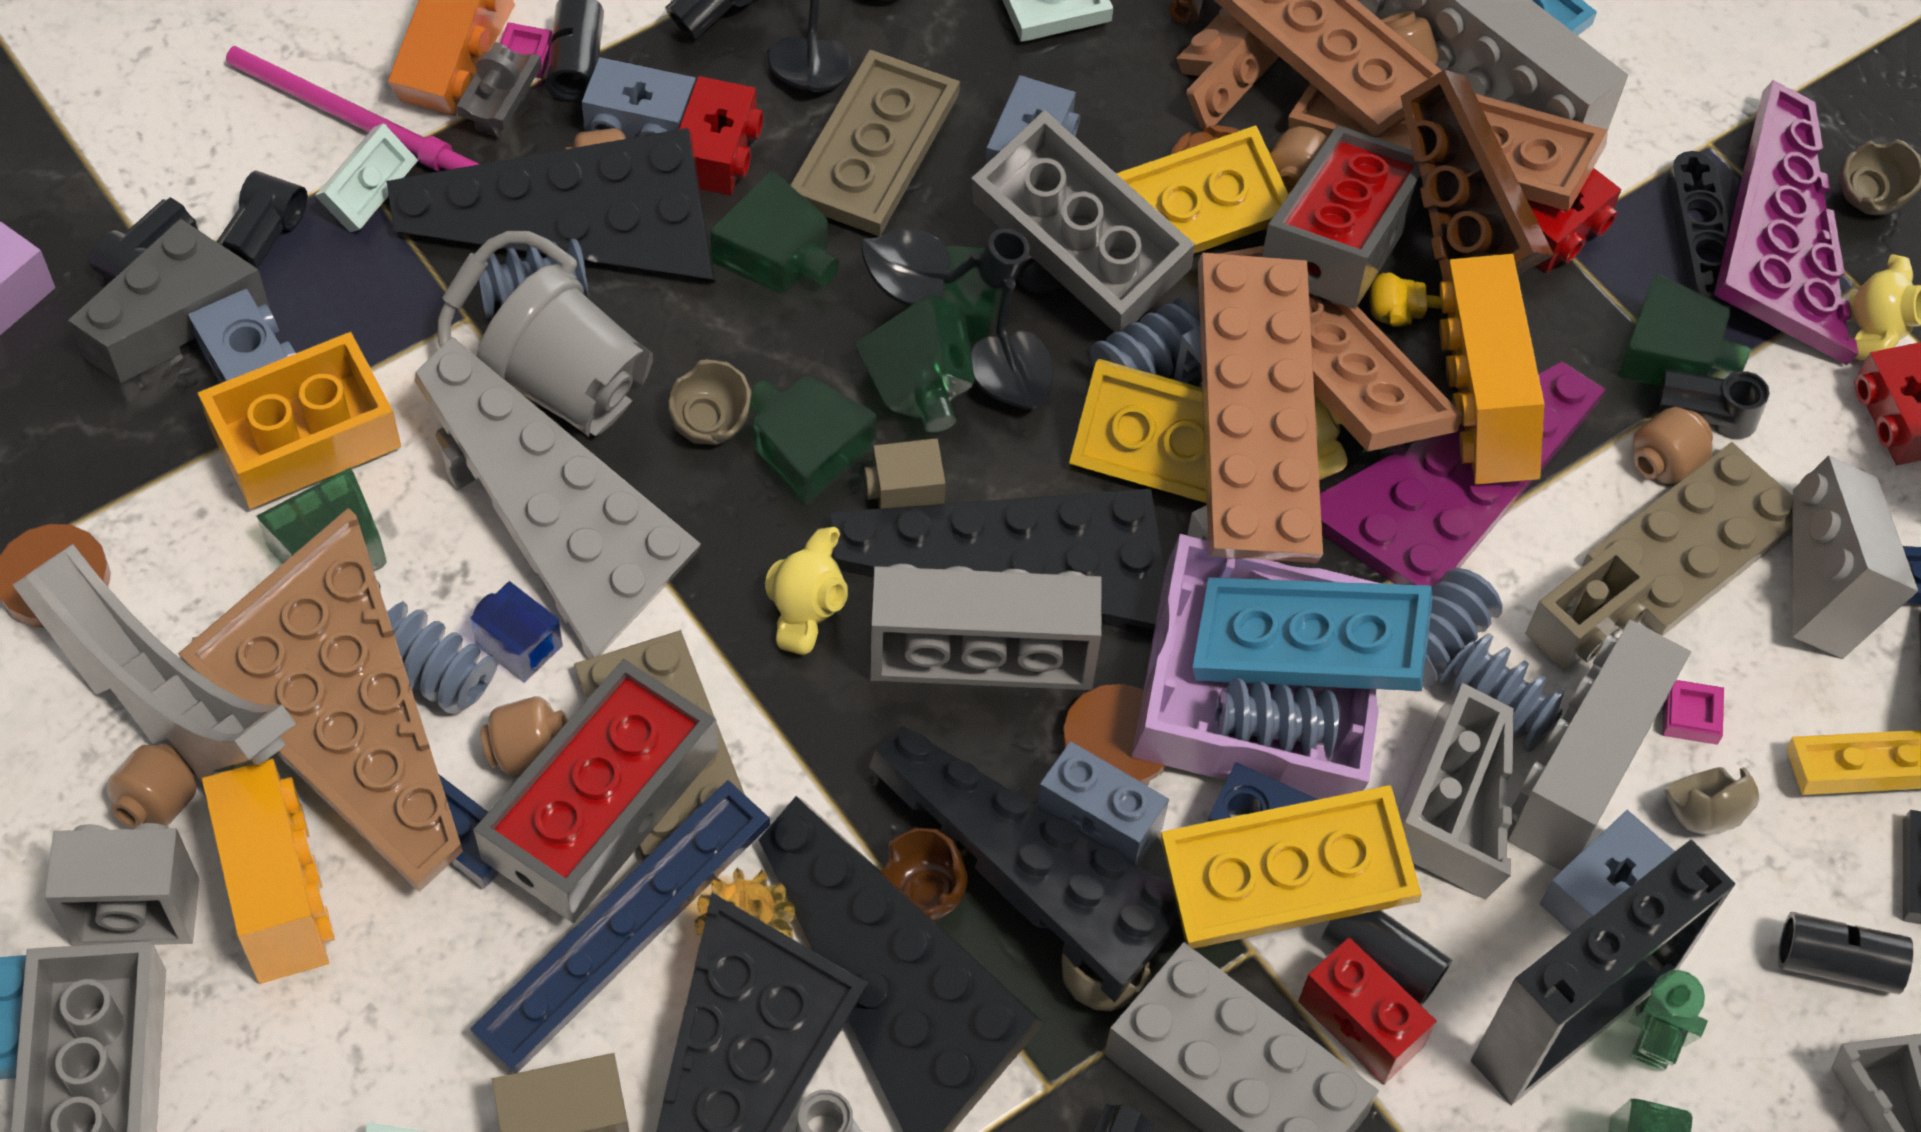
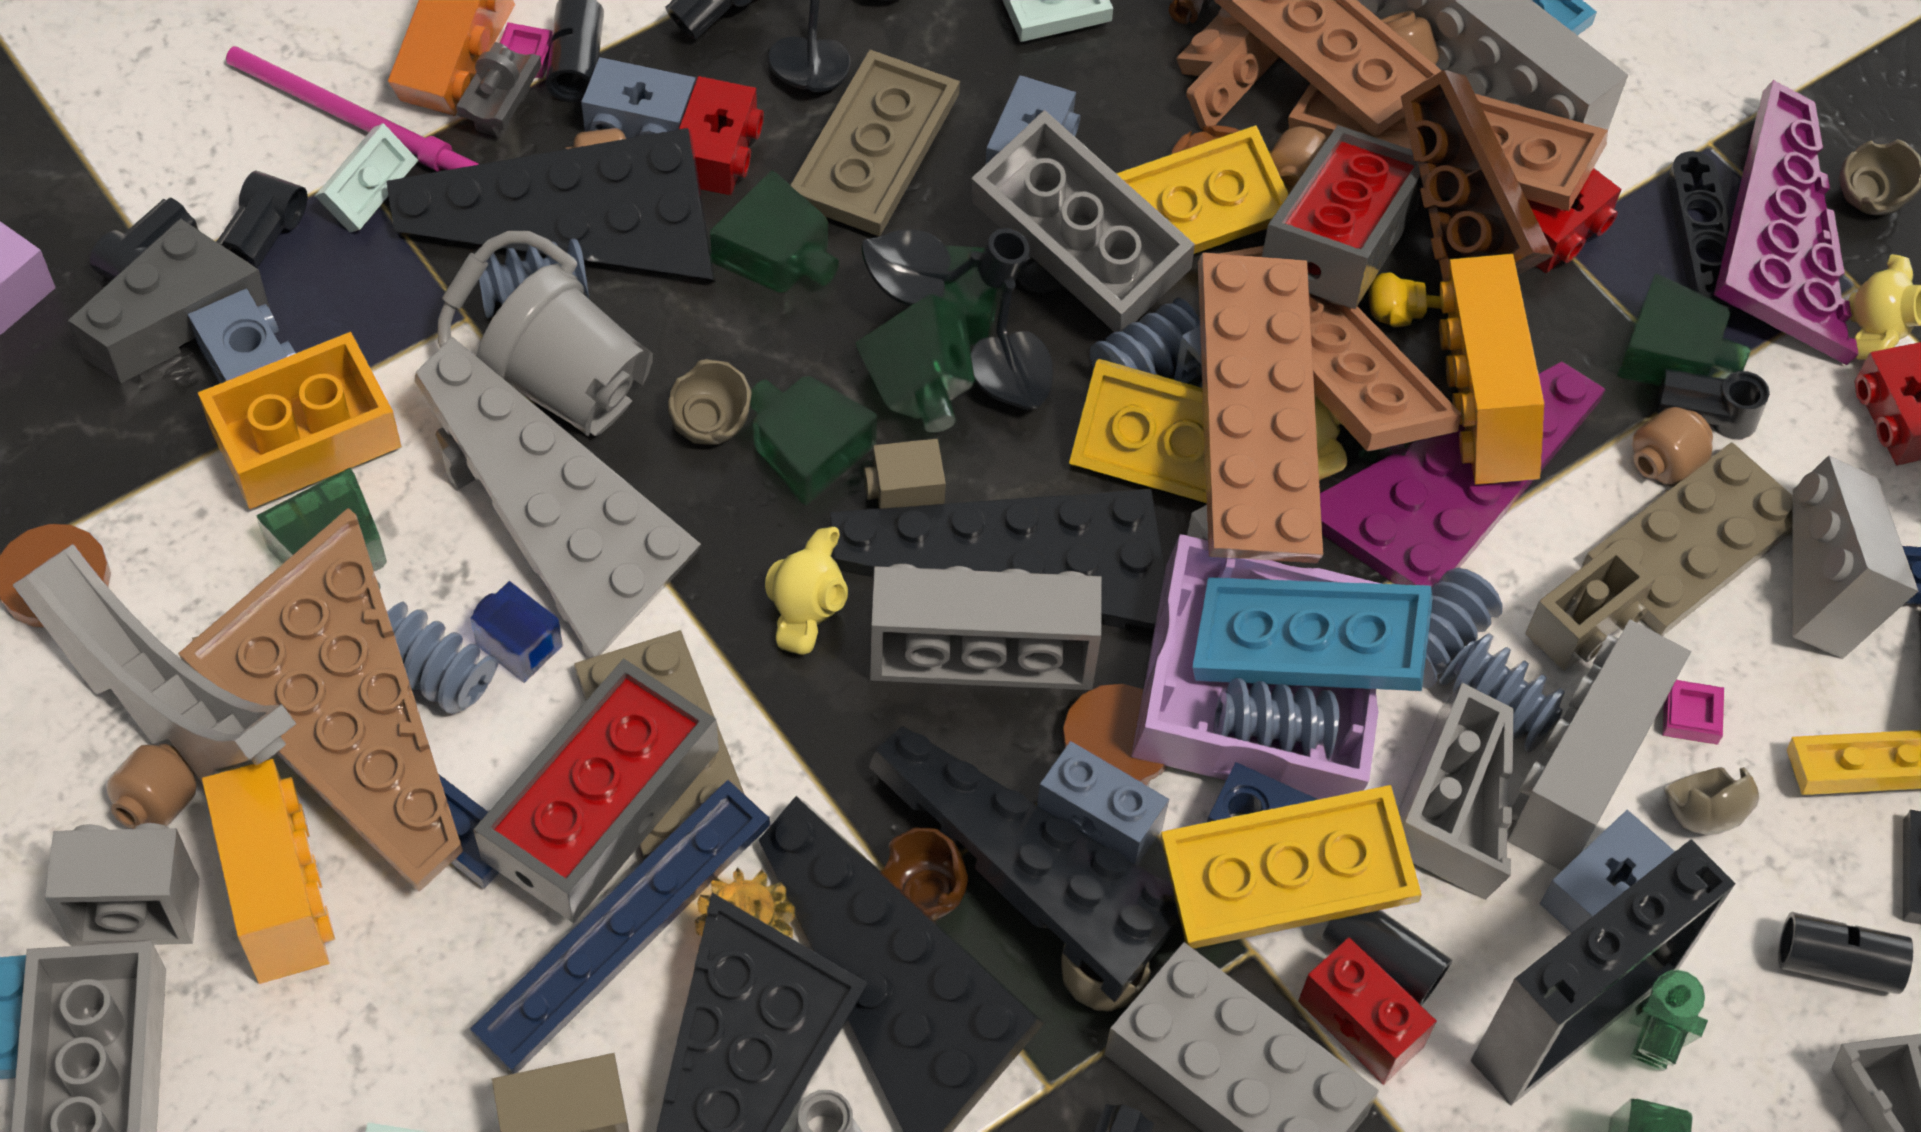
medium nougat head [481,696,568,778] -> none

